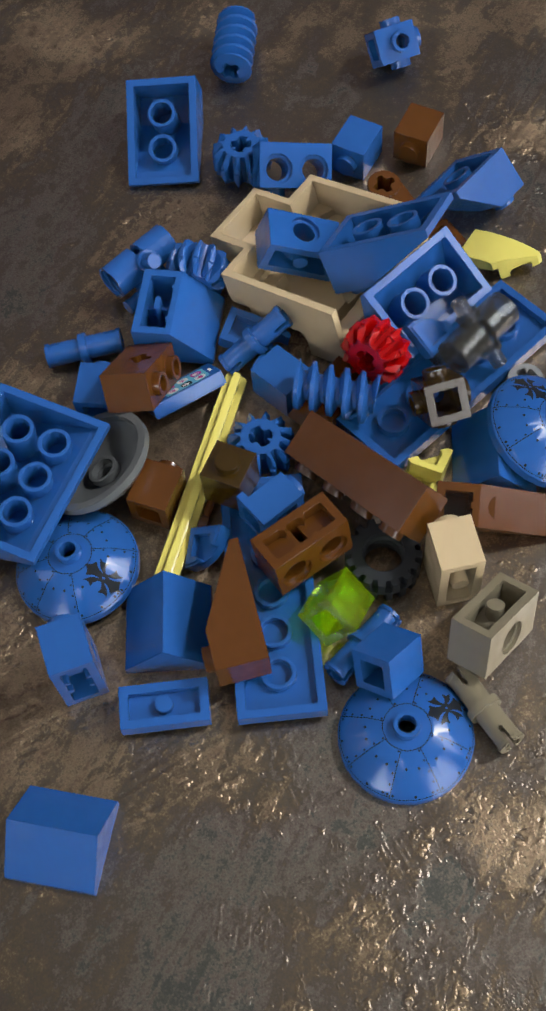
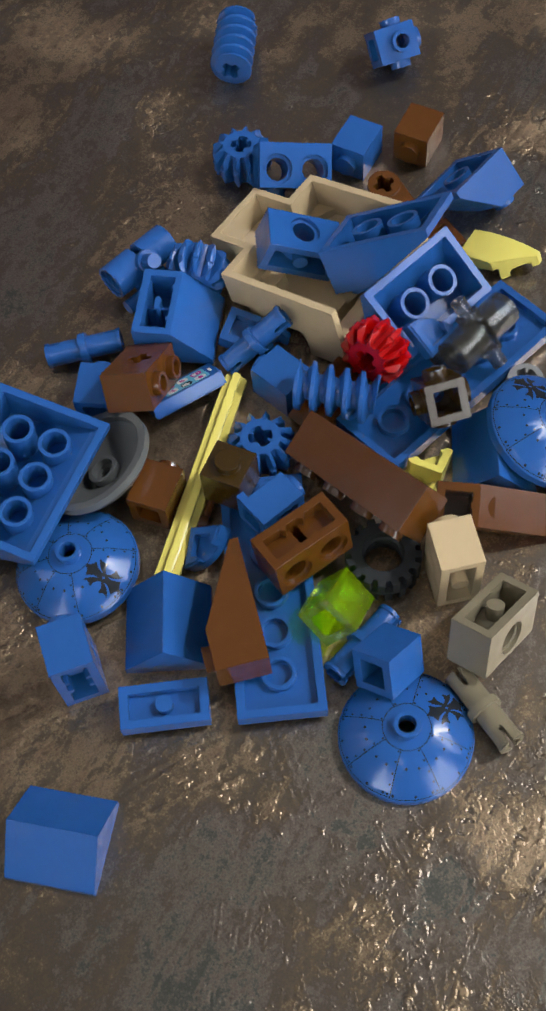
blue slope [126,75,203,187] -> none

